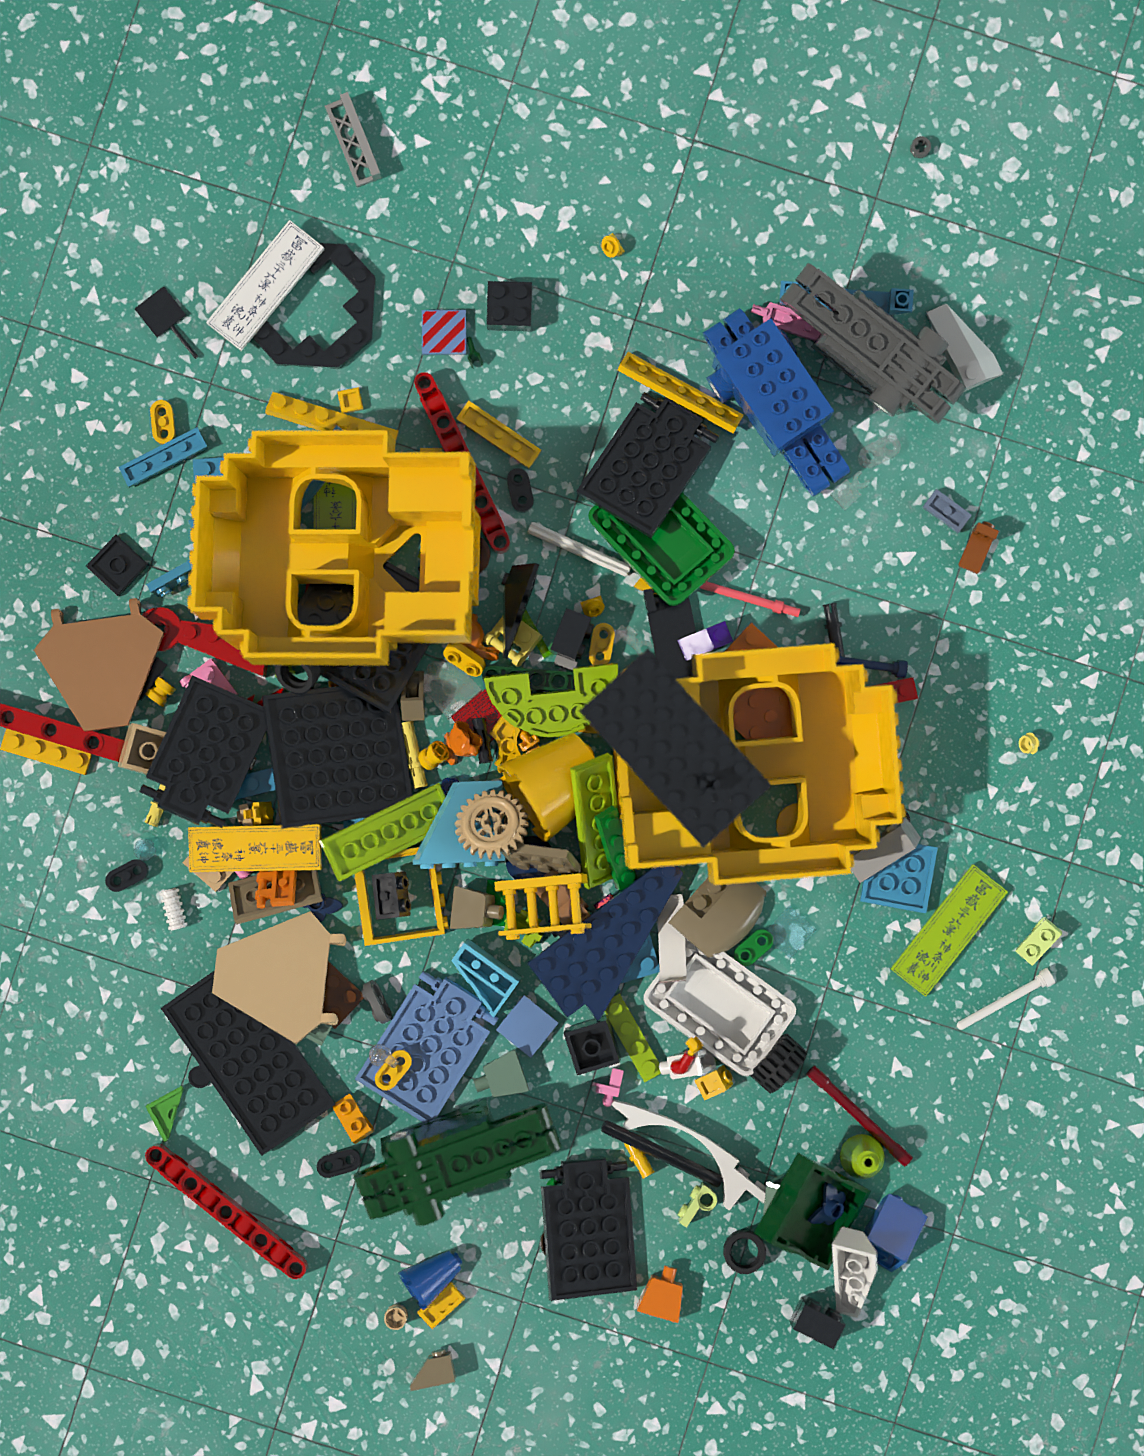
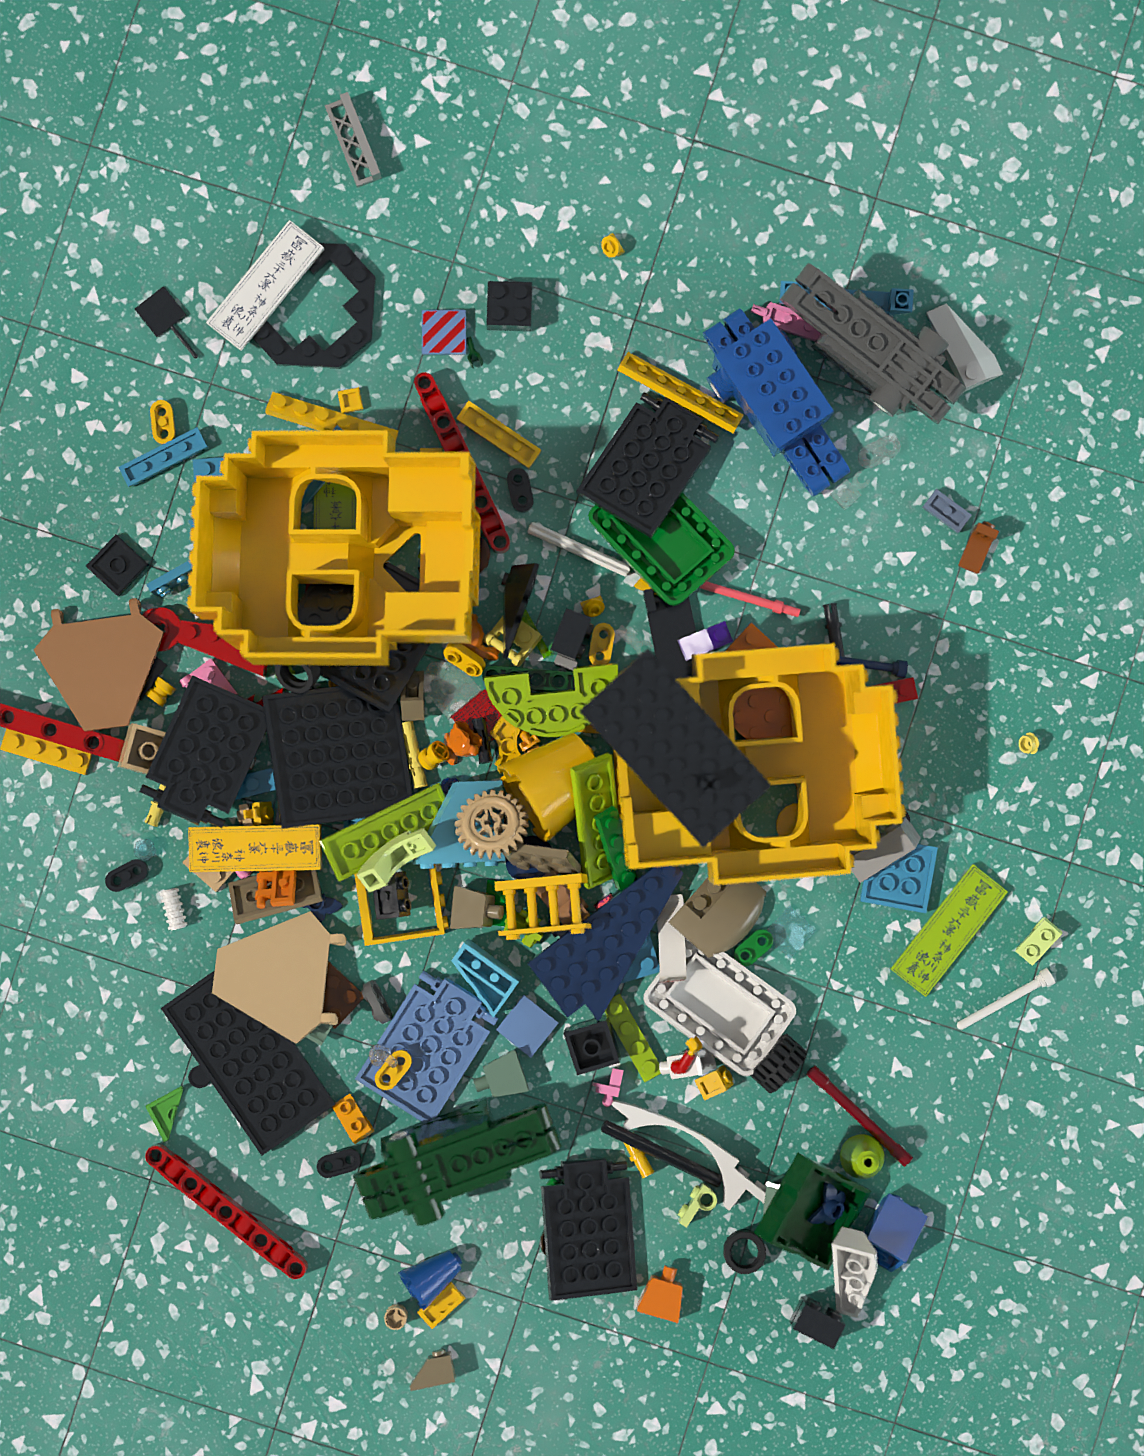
dark grey bush [910,136,931,158] -> none
none -> yellowish green arch [357,828,436,892]

